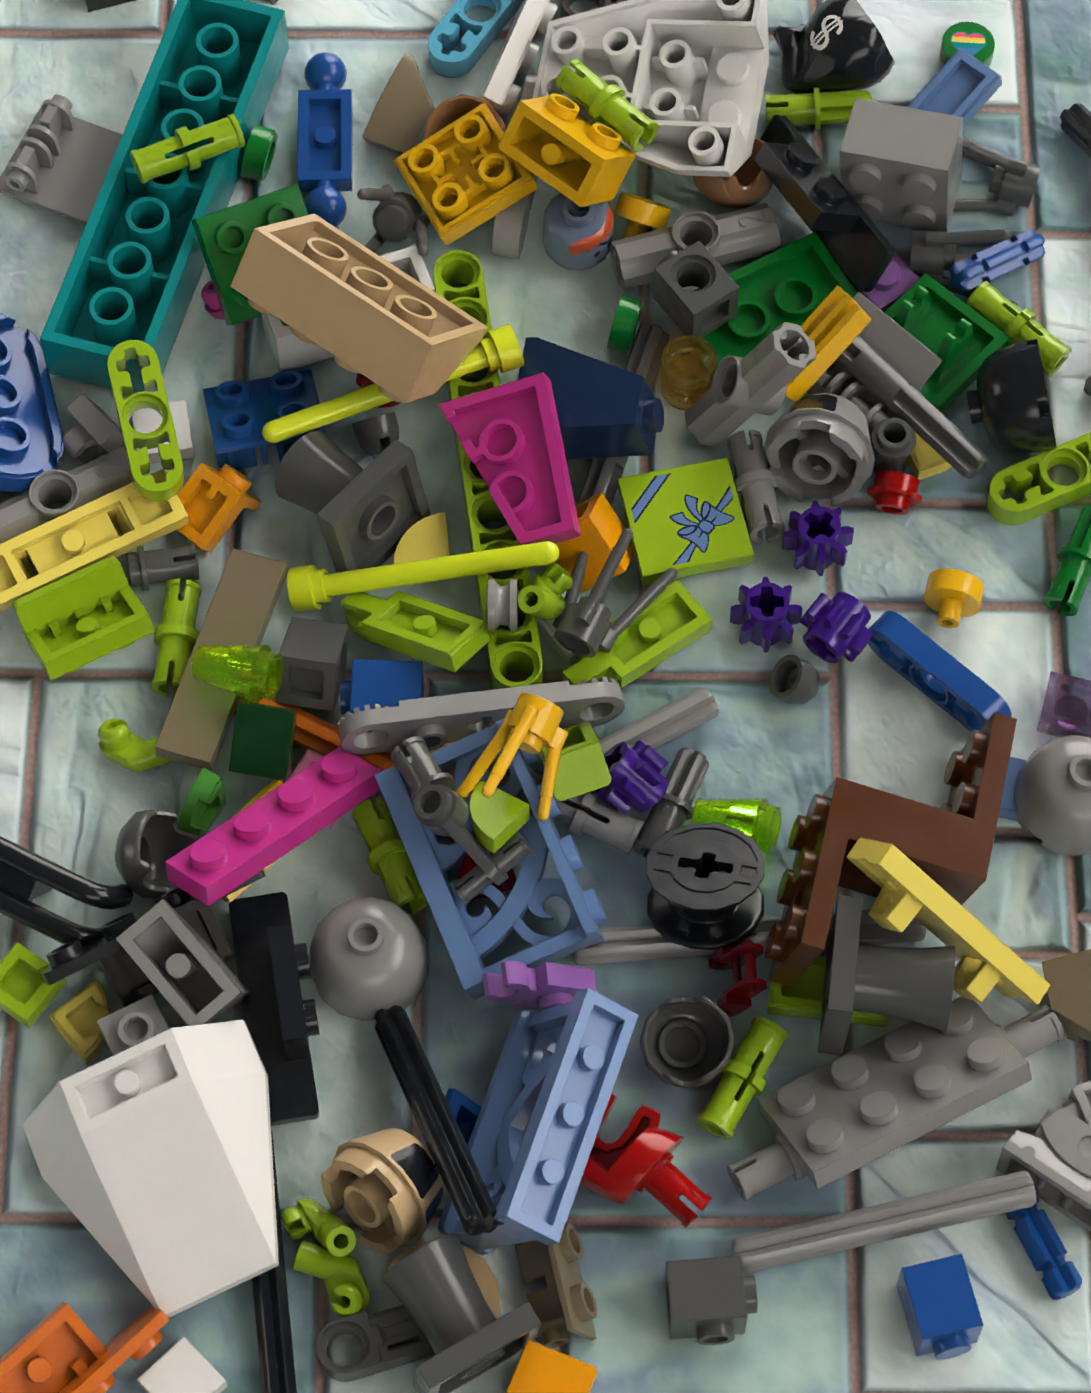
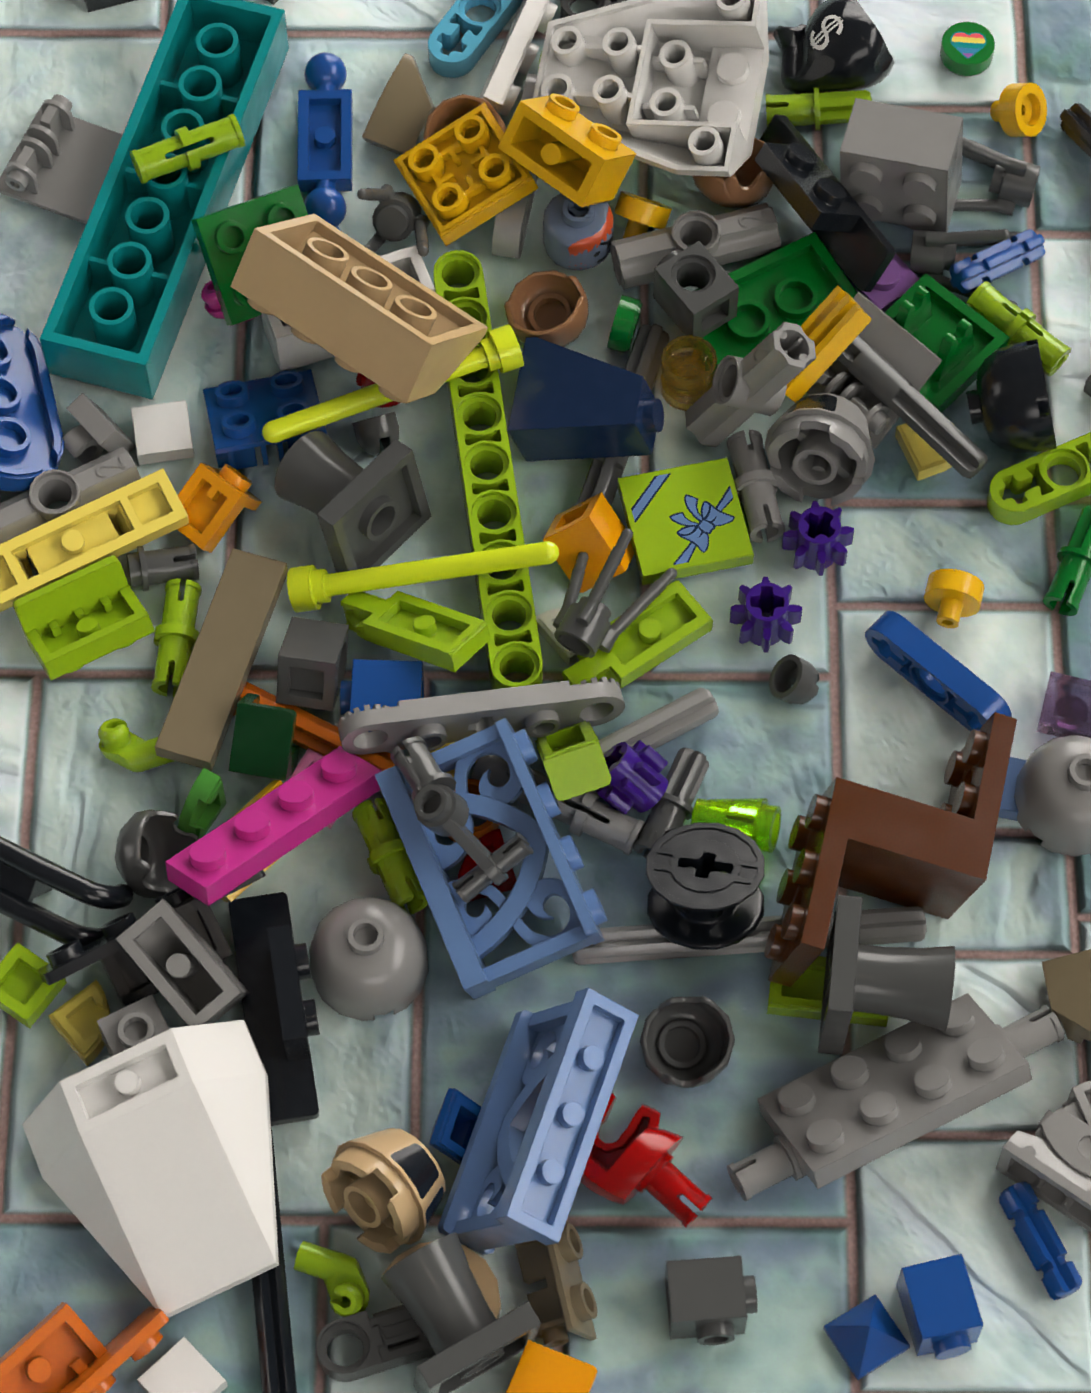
lime beam [107,340,184,501] -> none
clear neon green cone [192,644,284,703] -> none
green tile [241,125,277,182] -> none
lime arm [280,1198,356,1257] -> none
black axle [374,1005,497,1237] -> none
light yellow tile [394,512,450,564] -> none
dark pink wing [438,372,581,545] -> none
yellow plant [456,693,569,821] -> none
lime tile [469,780,530,854] -> none
medium lavender plate [482,961,597,1012] -> none
light grey bush [487,579,518,632] -> none
lime arm [517,563,573,621] -> none
lime pin [556,59,658,152] -> none
lime pin [696,1016,788,1140] -> none
dark red piece [708,940,767,1017] -> none
light grey axle [732,1171,1037,1274] -> none
dark purple gear [800,592,874,663] -> none
light yellow hinge [846,837,1051,1005] -> none
red plate [867,471,922,515] -> none
dark grey pin [871,418,916,474] -> none
medium blue tile [907,48,1002,128] -> none
none -> medium nougat hair [504,270,588,347]
none -> blue slope [823,1294,910,1381]
none -> yellow tile [990,82,1047,137]

